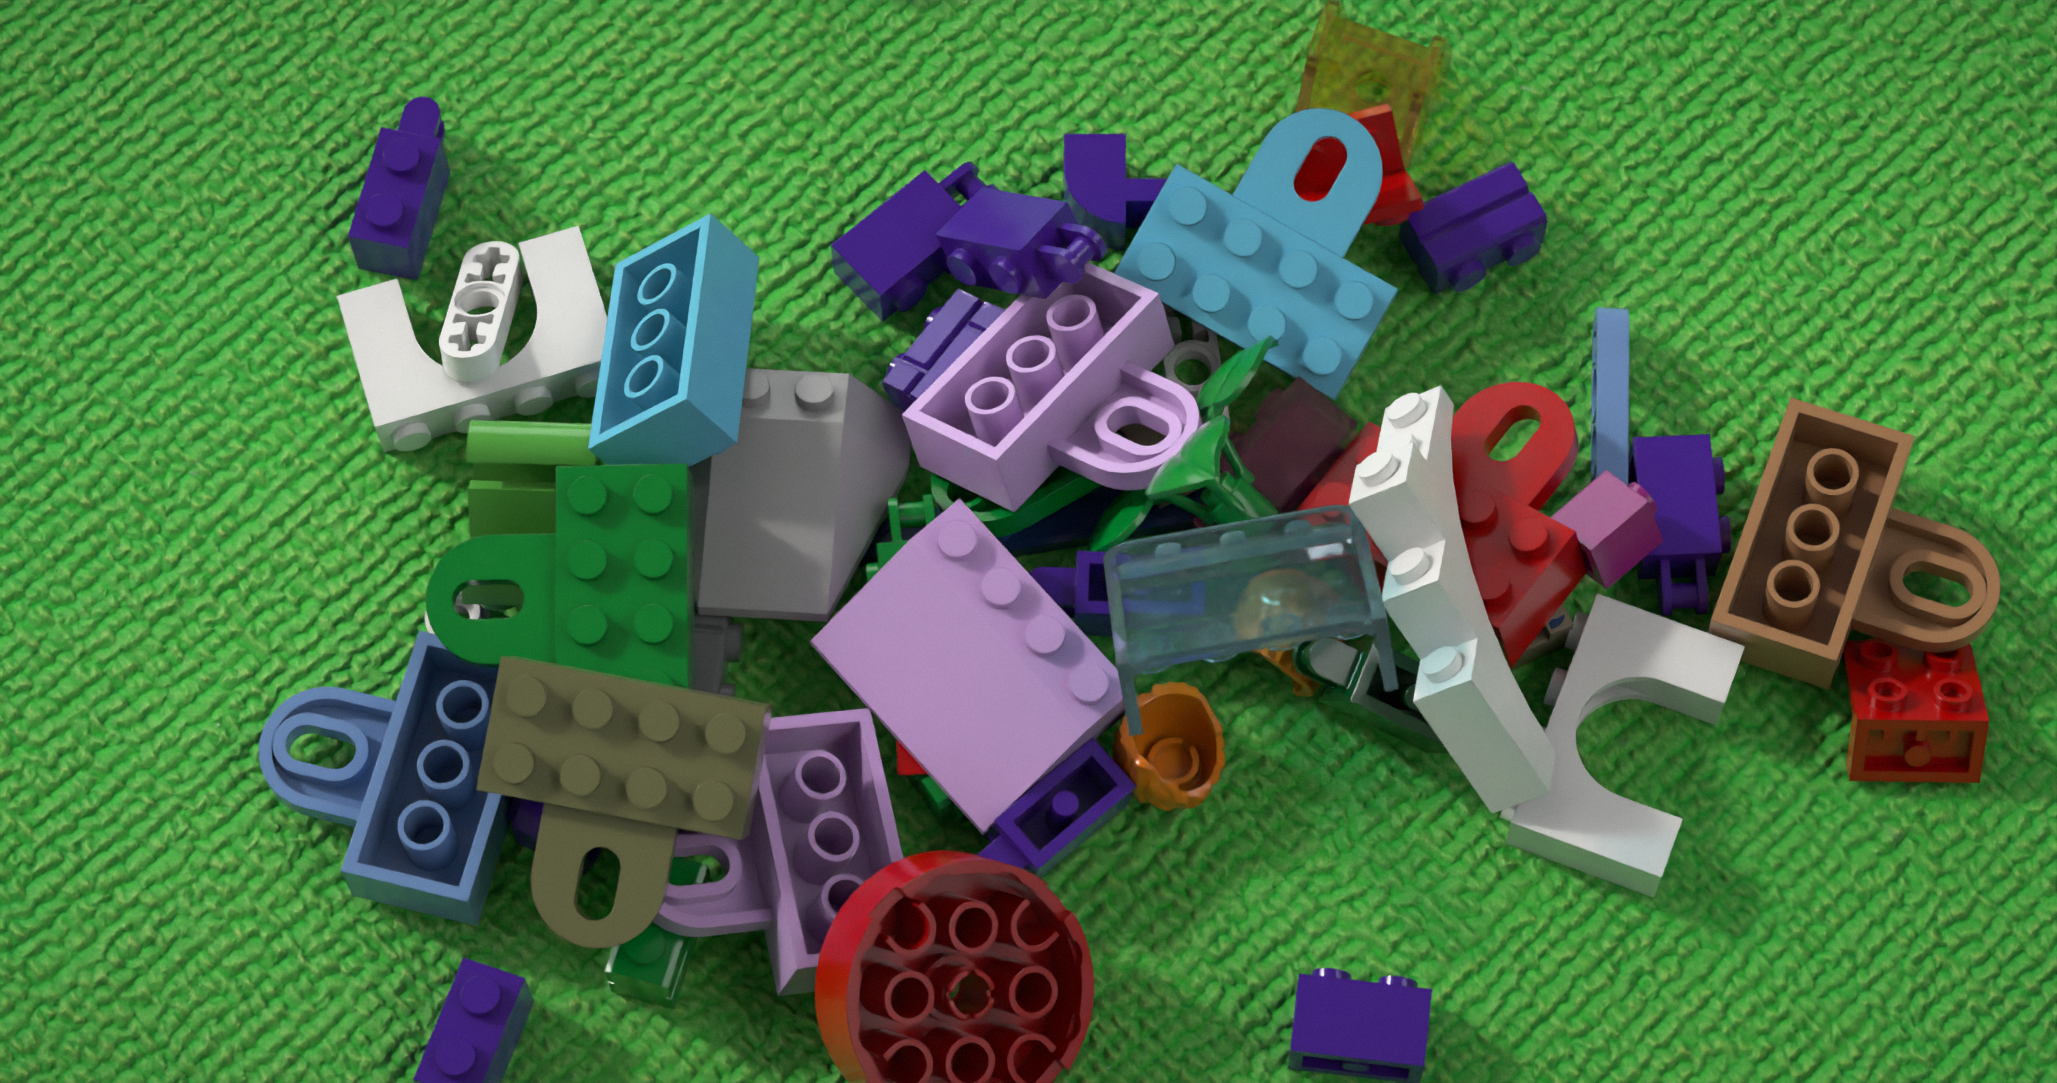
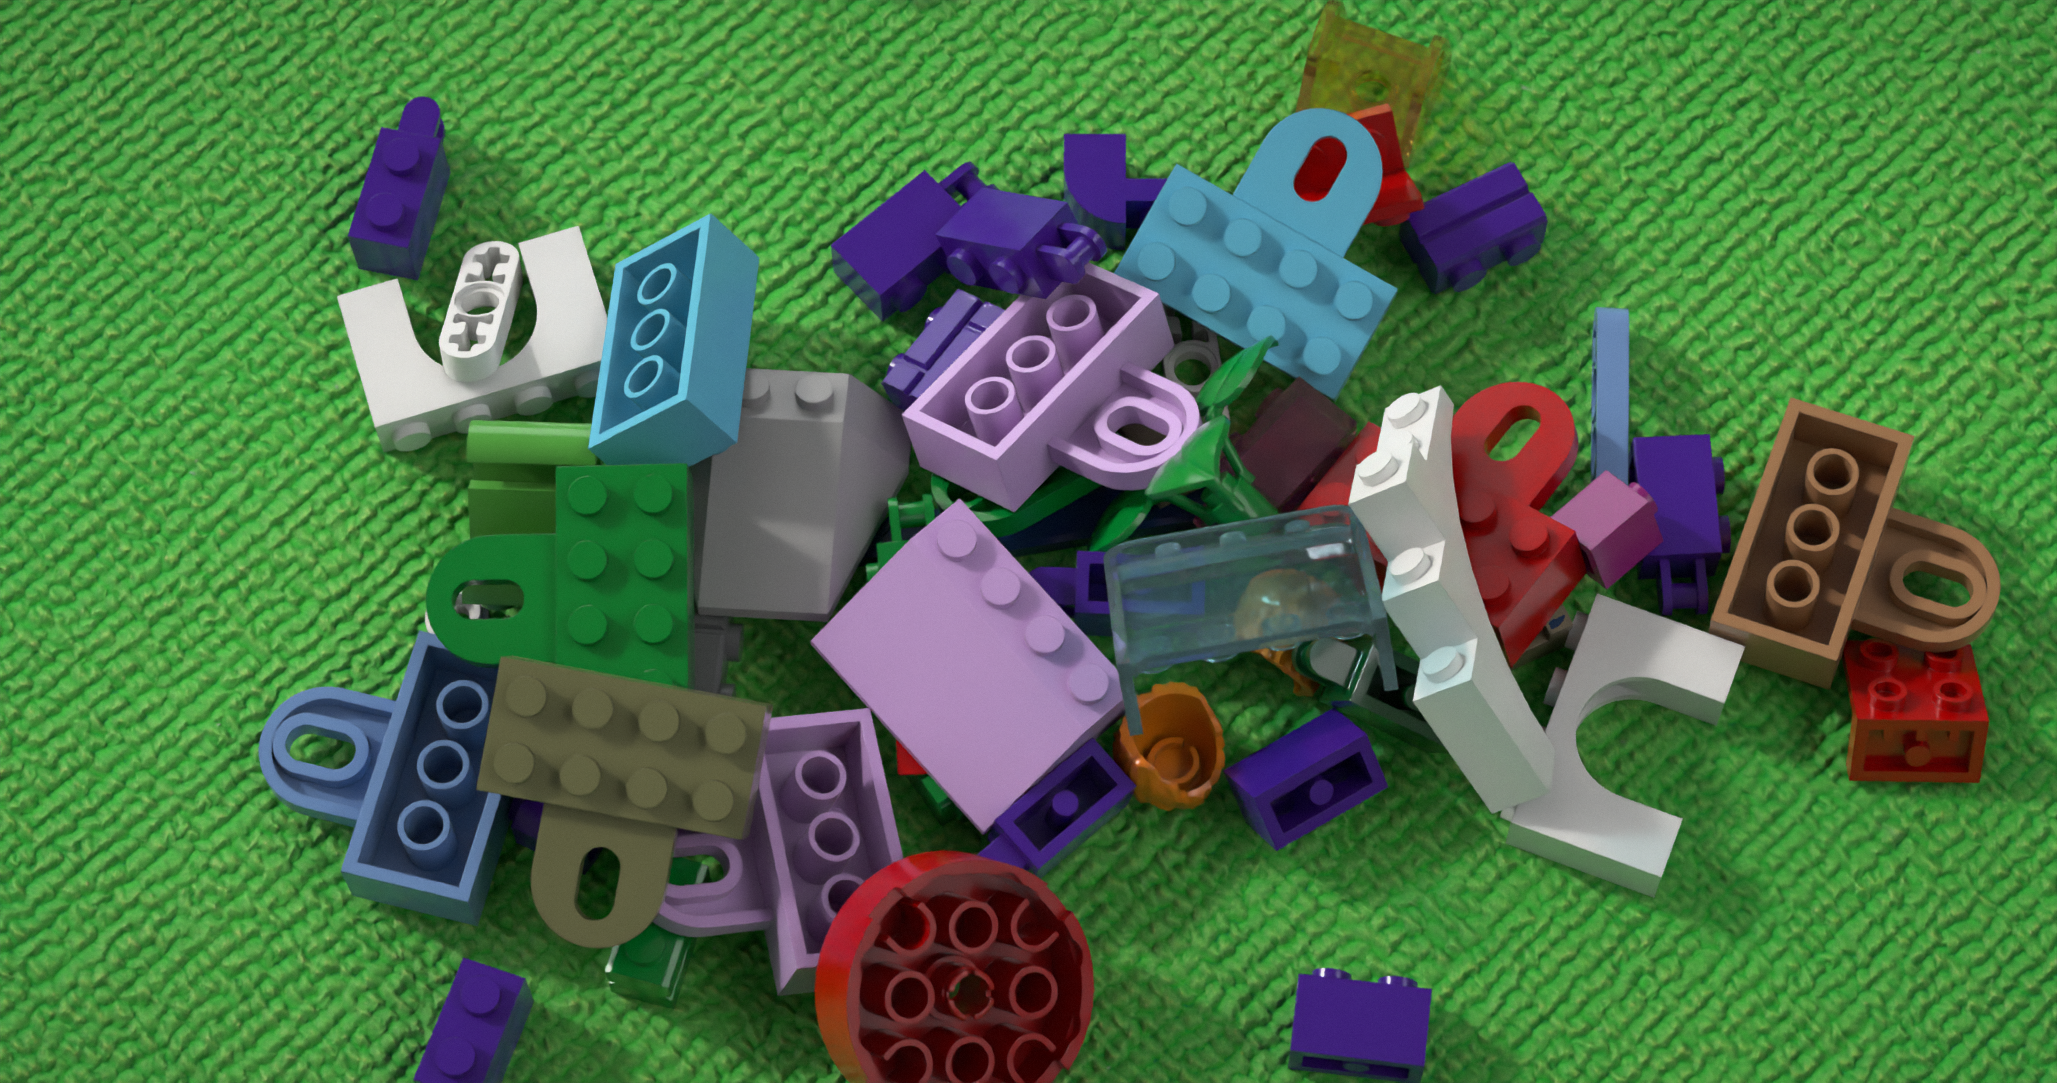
none -> dark purple brick [1223,708,1388,851]

